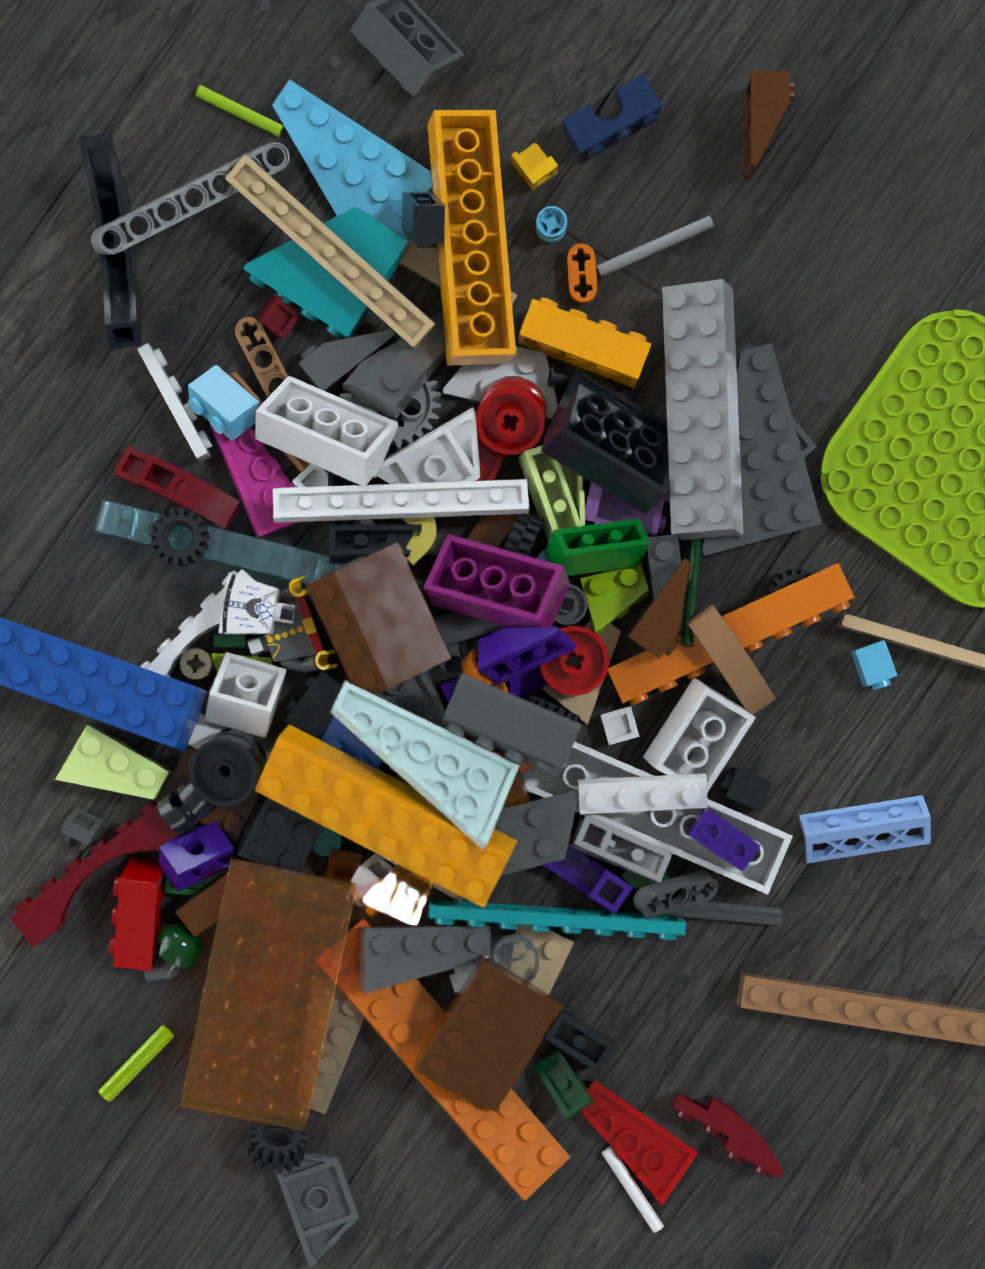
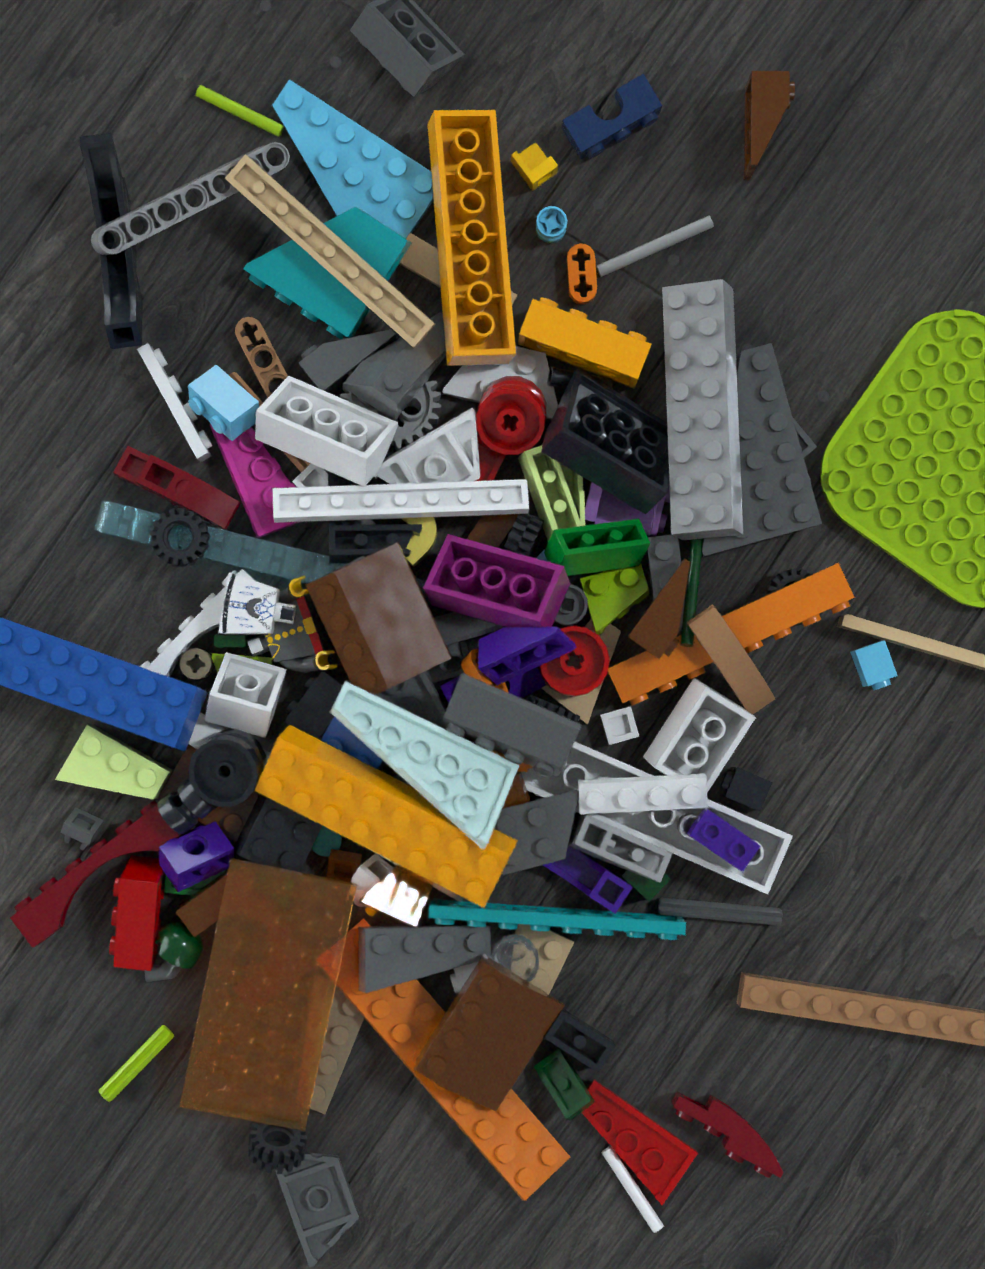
dark red plate [256,295,301,339] -> none
black brick [402,192,445,248] -> none
dark grey beam [633,870,719,918] -> none
light blue fence [799,795,931,863] -> none

